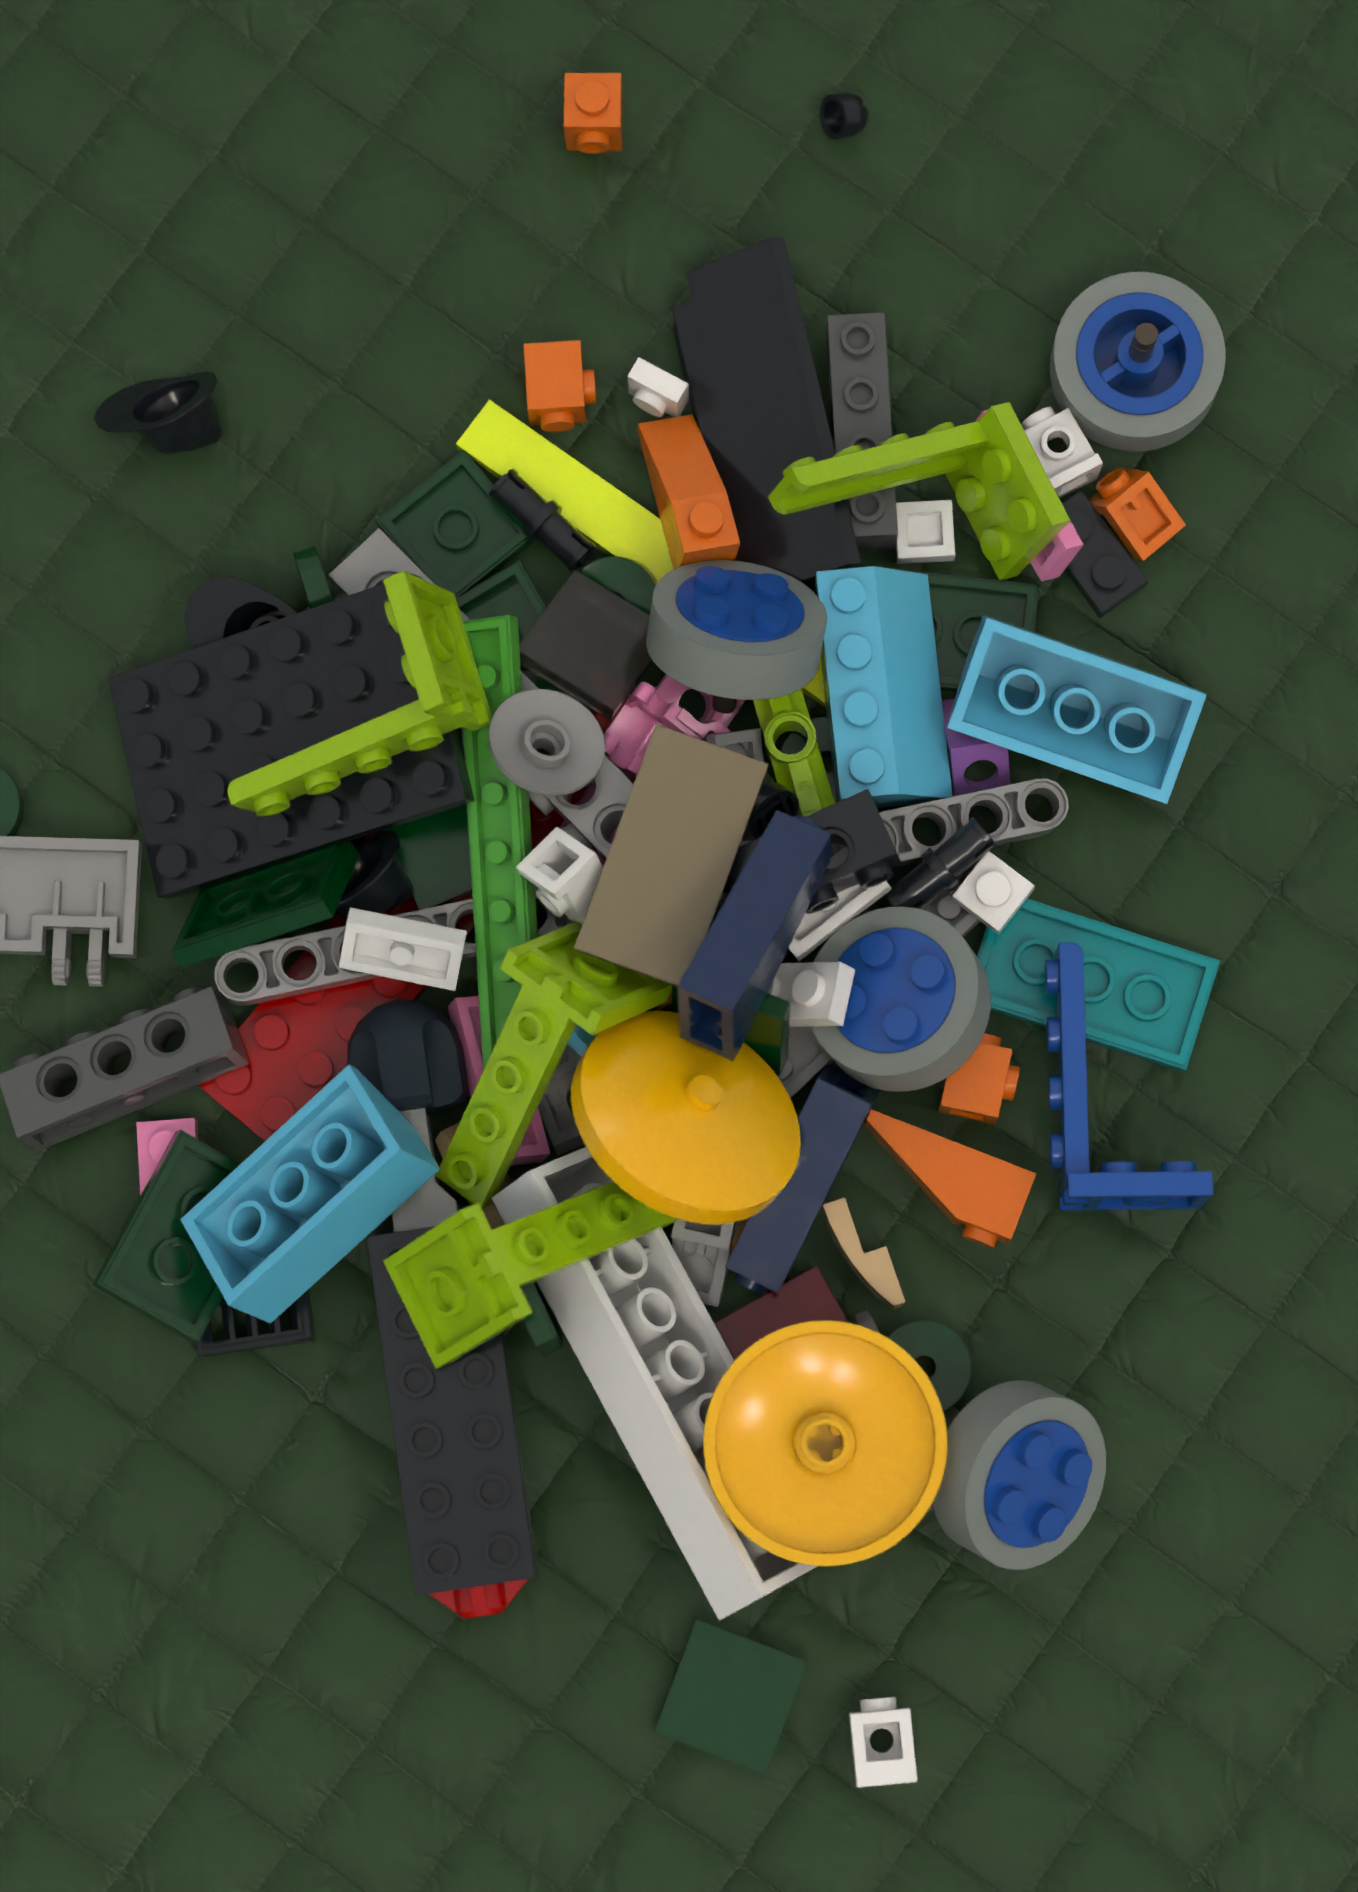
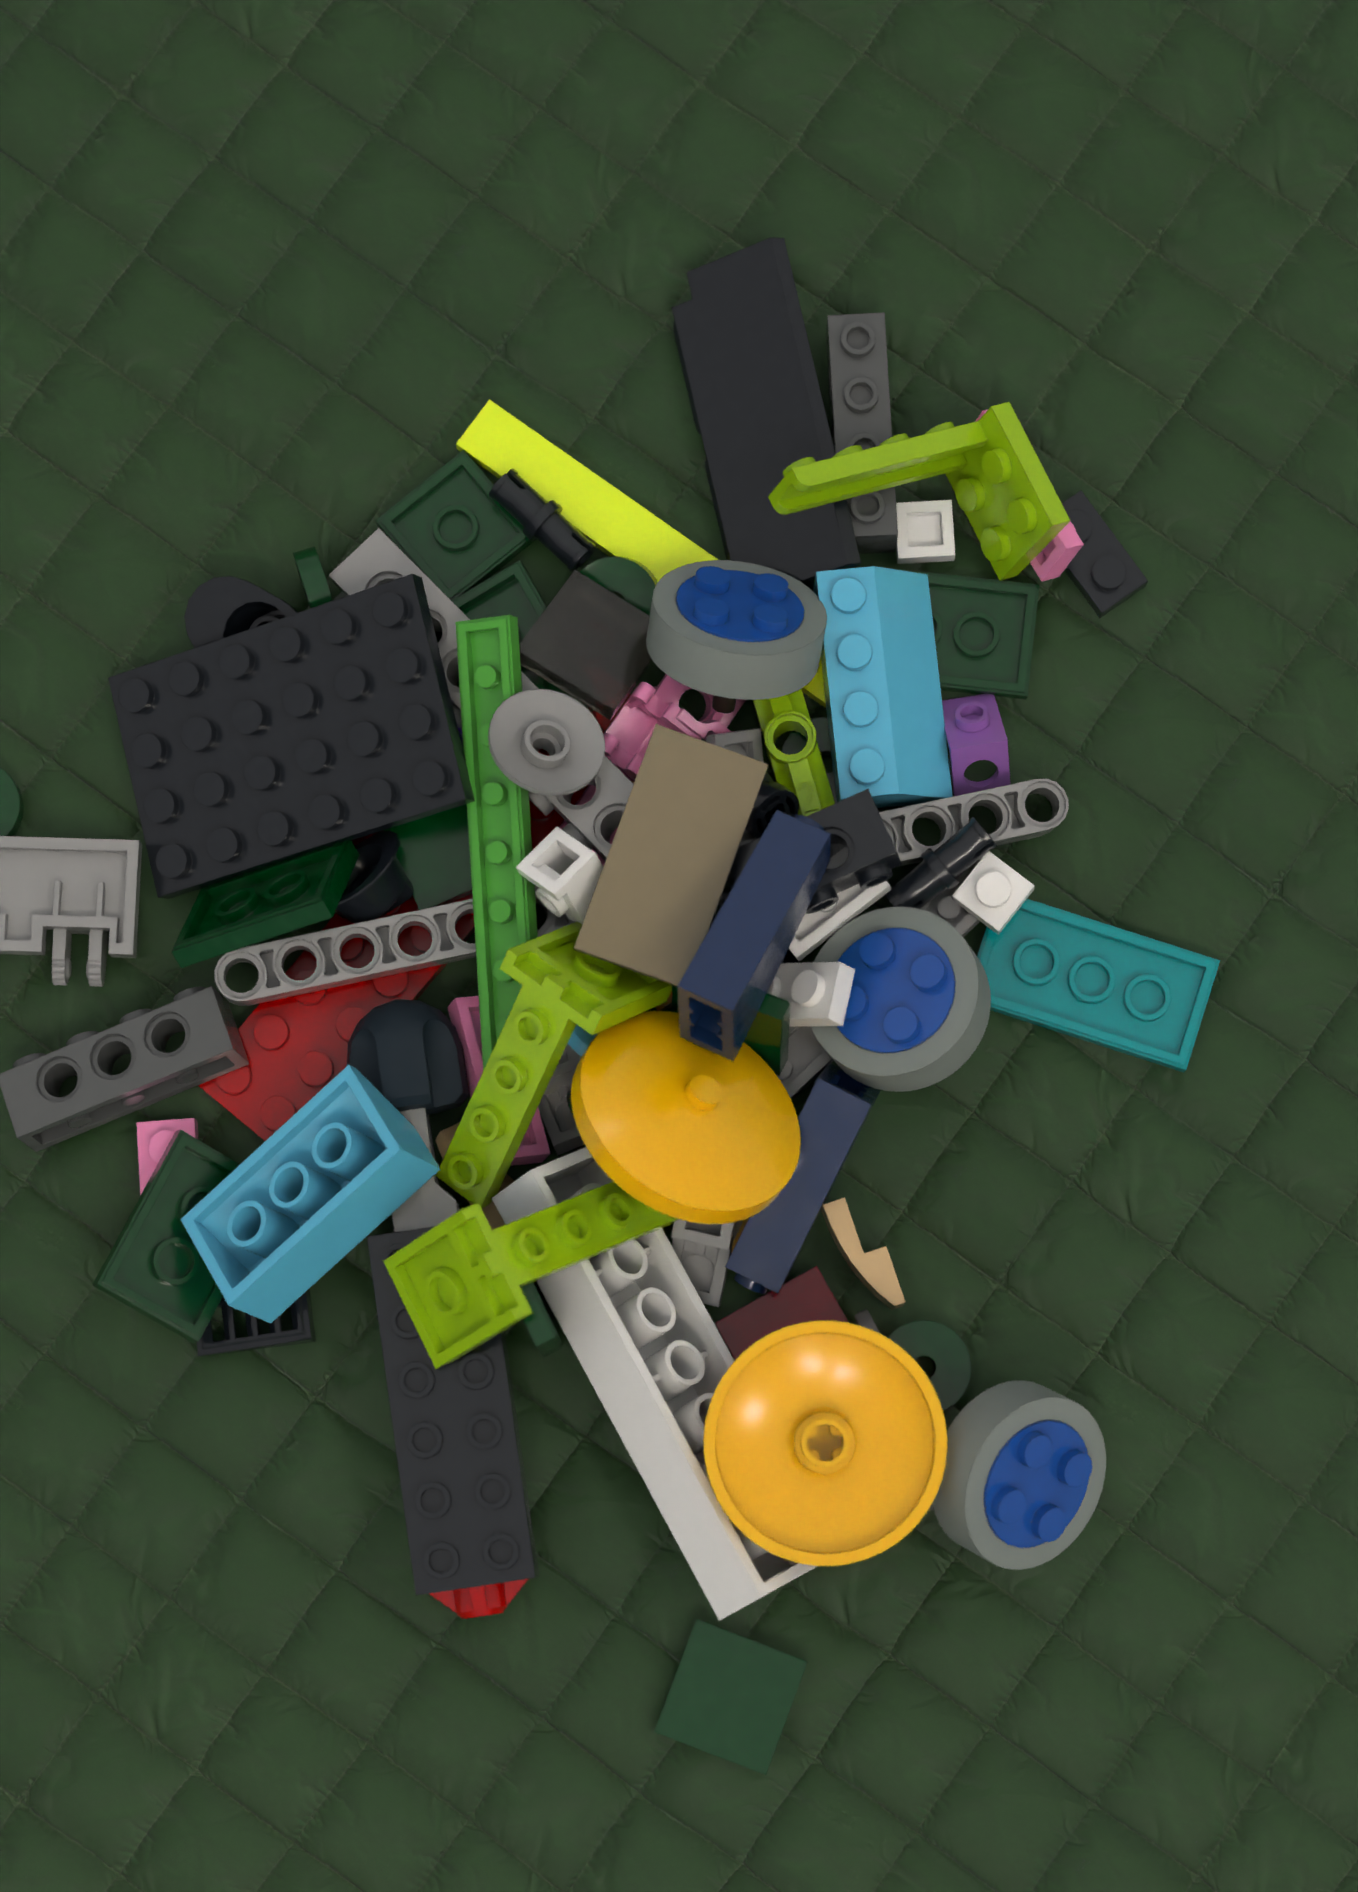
black piece [94,371,222,455] -> none
lime bracket [228,570,492,817] -> none
white plate [339,907,467,991] -> none
orange brick [524,340,596,432] -> none
orange brick [564,73,623,154] -> none
white plate [627,357,689,417] -> none
orange slope [637,414,740,570] -> none
black hinge [820,92,869,140] -> none
white brick [849,1697,917,1788] -> none
orange slope [865,1109,1036,1249] -> none
orange brick [938,1033,1020,1125] -> none
medium azure slope [947,614,1207,804] -> none
white brick [1022,407,1103,499] -> none
blue bracket [1045,942,1213,1211] -> none
wheel [1050,272,1226,452] -> none
orange bracket [1088,468,1186,561] -> none

